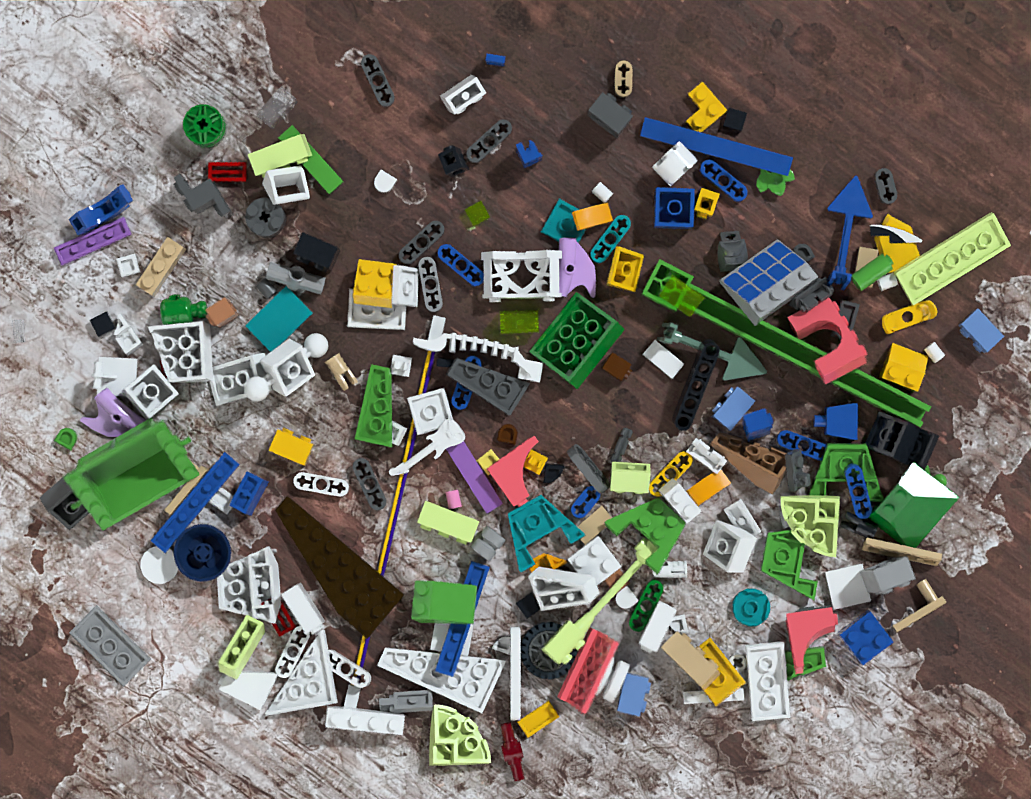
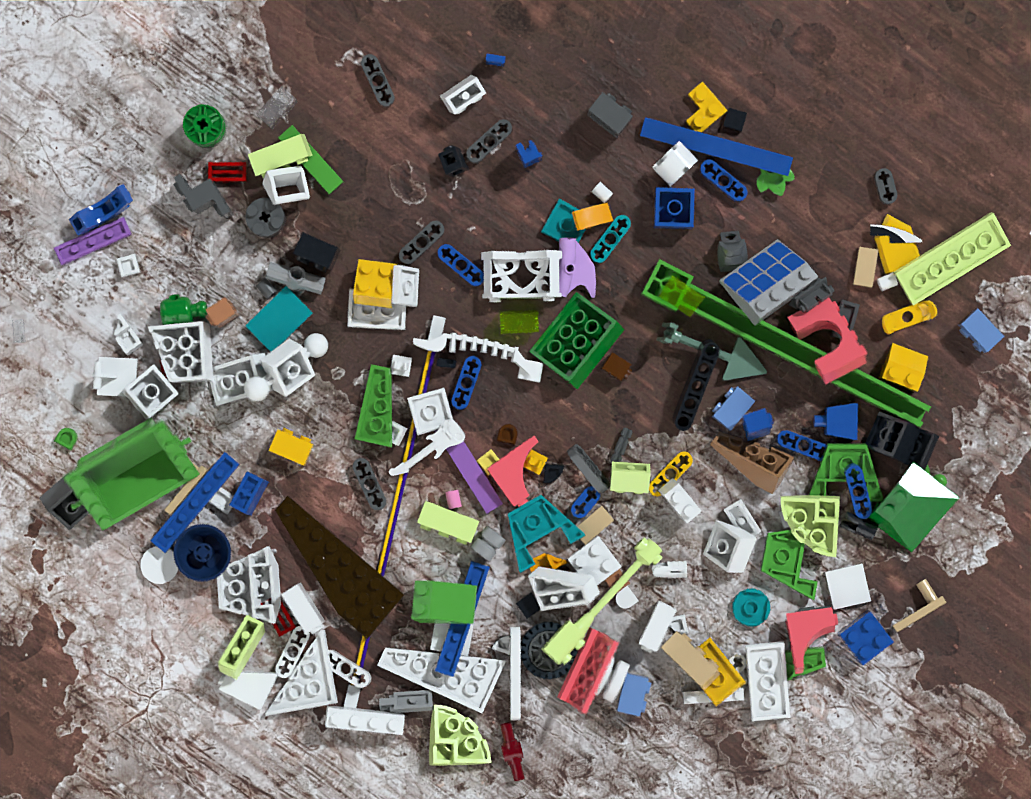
light grey tile [69,605,151,687] -> none
lavender pin [80,388,146,437] -> none
black tile [90,311,116,337] -> none
tan brick [136,237,186,297] -> none
white beam [294,472,349,497] -> none
tan hinge [325,353,358,391] -> none
white tile [374,170,397,193] -> none
light grey beam [418,257,443,312] -> none
dark grey wing [445,358,530,416] -> none
clear neon green tile [464,201,490,227] -> none
yellow tile [517,700,560,738] -> none
bright green wing [605,497,686,575] -> none
yellow slope [607,246,644,292] -> none
tan beam [615,61,633,98] -> none
green beam [629,580,663,632] -> none
white tile [642,340,684,379] -> none
white hinge [686,438,727,474] -> none
light orange slope [686,470,731,506] -> none
yellow brick [694,188,720,219] -> none
dark grey hinge [785,449,811,492] -> none
dark grey tile [793,244,815,262] -> none
blue piece [827,176,873,290] -> none
bright green brick [851,254,894,291] -> none
light grey brick [860,557,915,595] -> none
tan tile [862,538,942,566] -> none
white hinge [924,342,945,363] -> none

